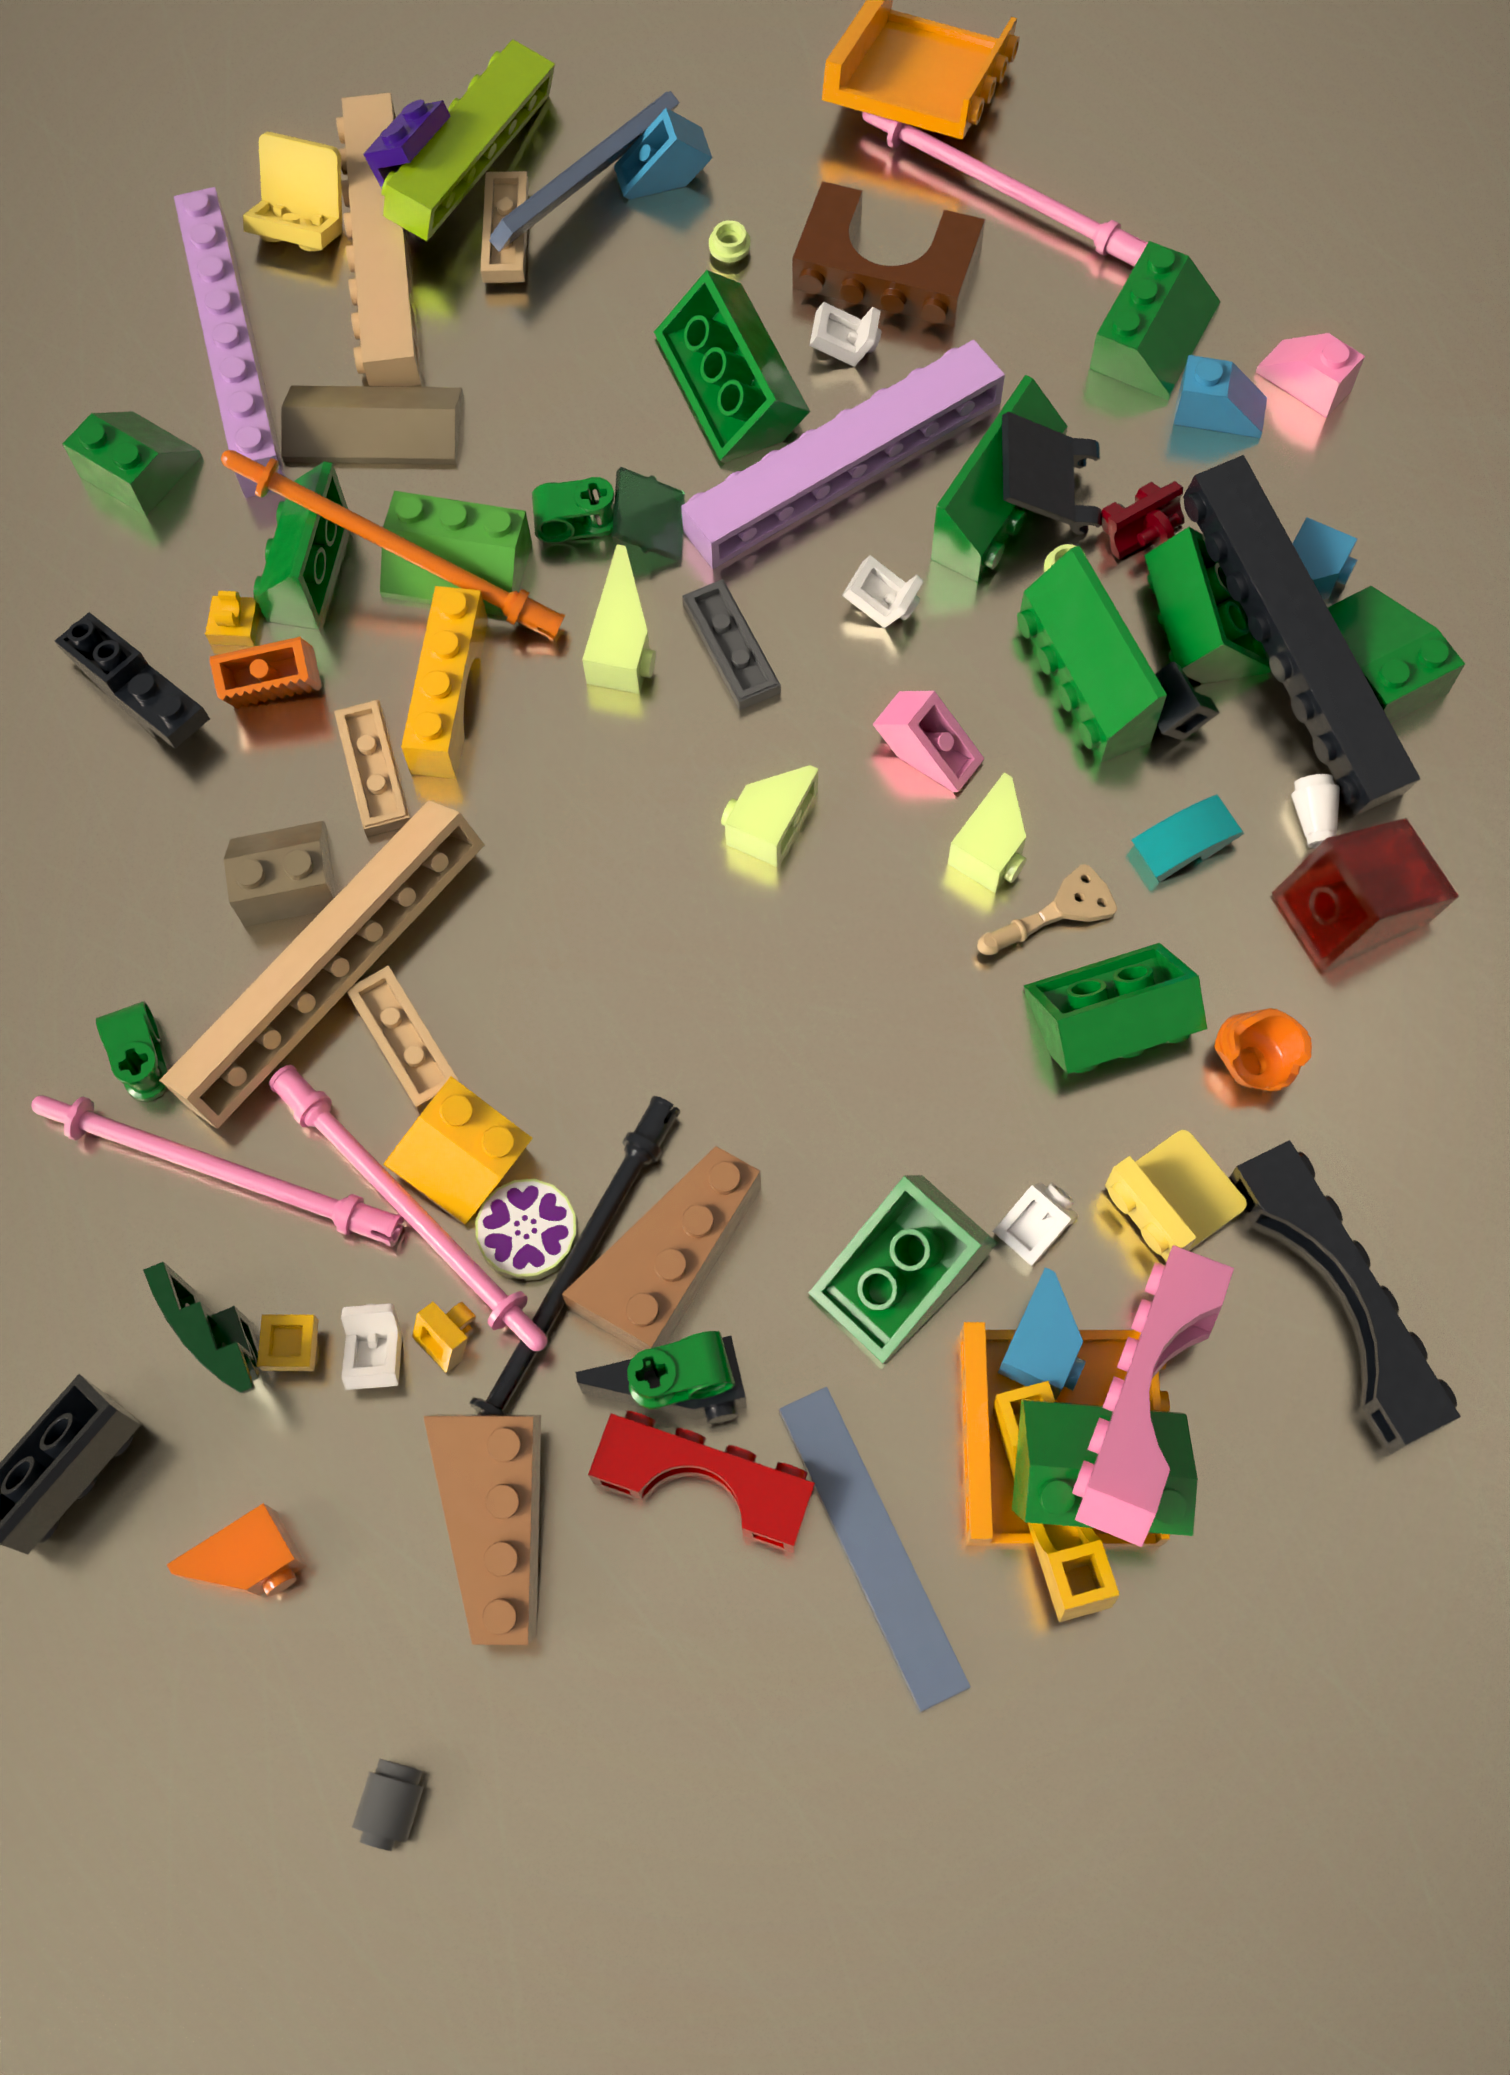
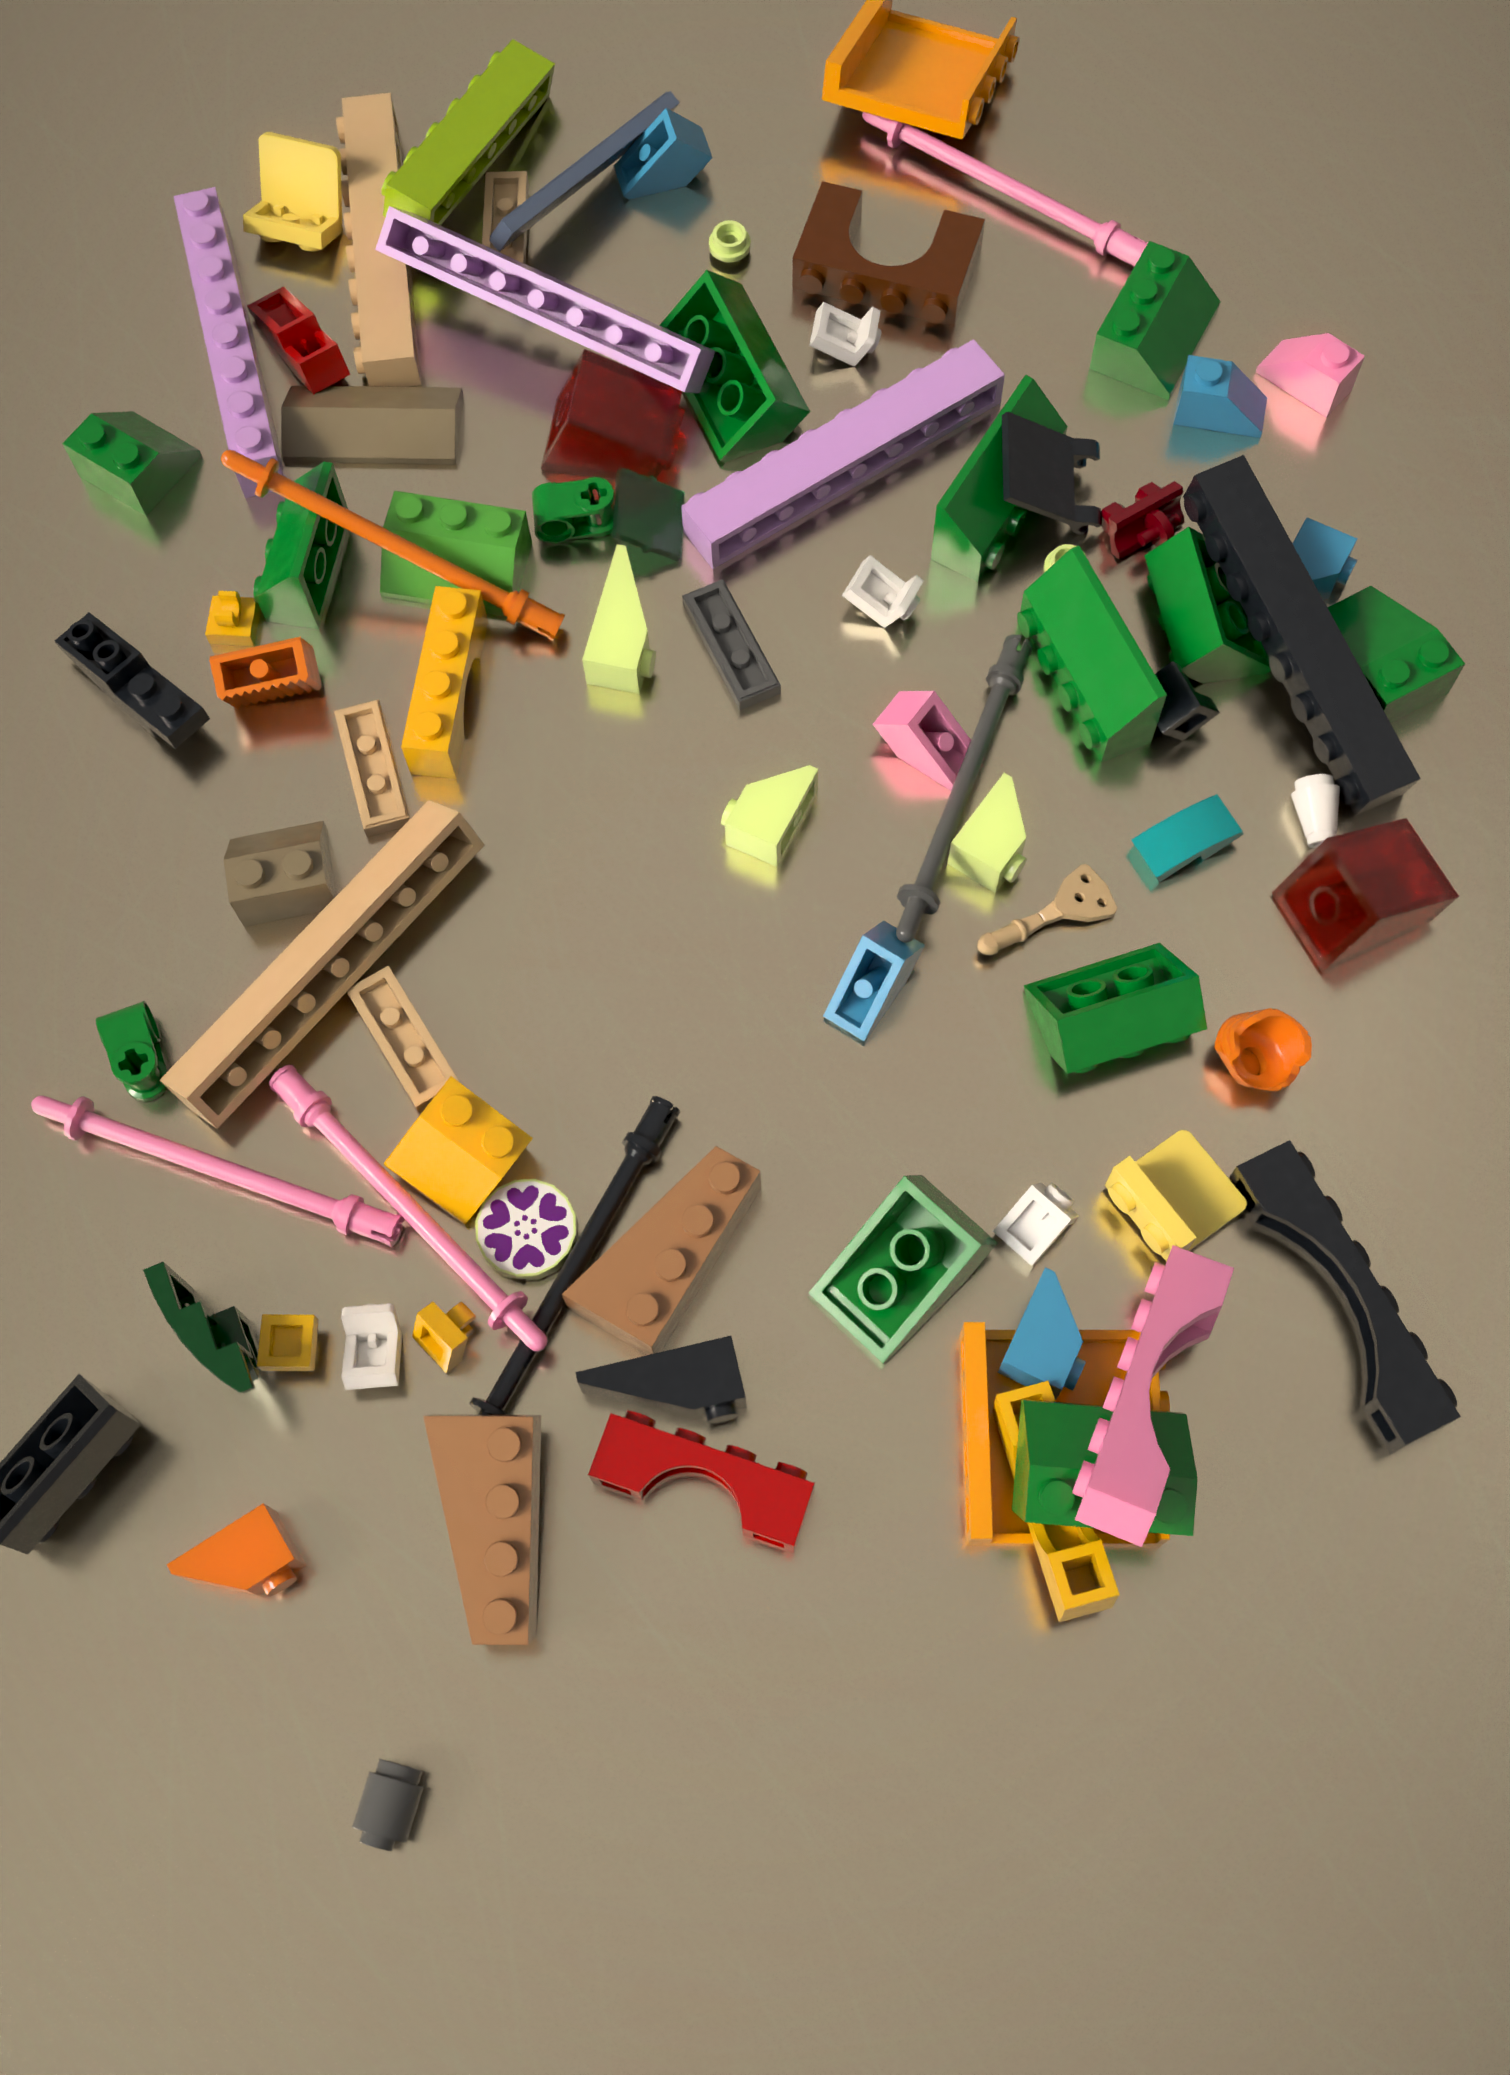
dark purple bracket [363,100,451,189] -> none
green piece [627,1331,735,1410] -> none
sand blue tile [779,1386,971,1713] -> none
none -> red slope [247,286,351,395]
none -> lavender brick [375,206,716,394]
none -> clear red slope [540,349,684,484]
none -> dark azure slope [823,921,925,1041]
none -> dark grey bar [896,634,1033,943]

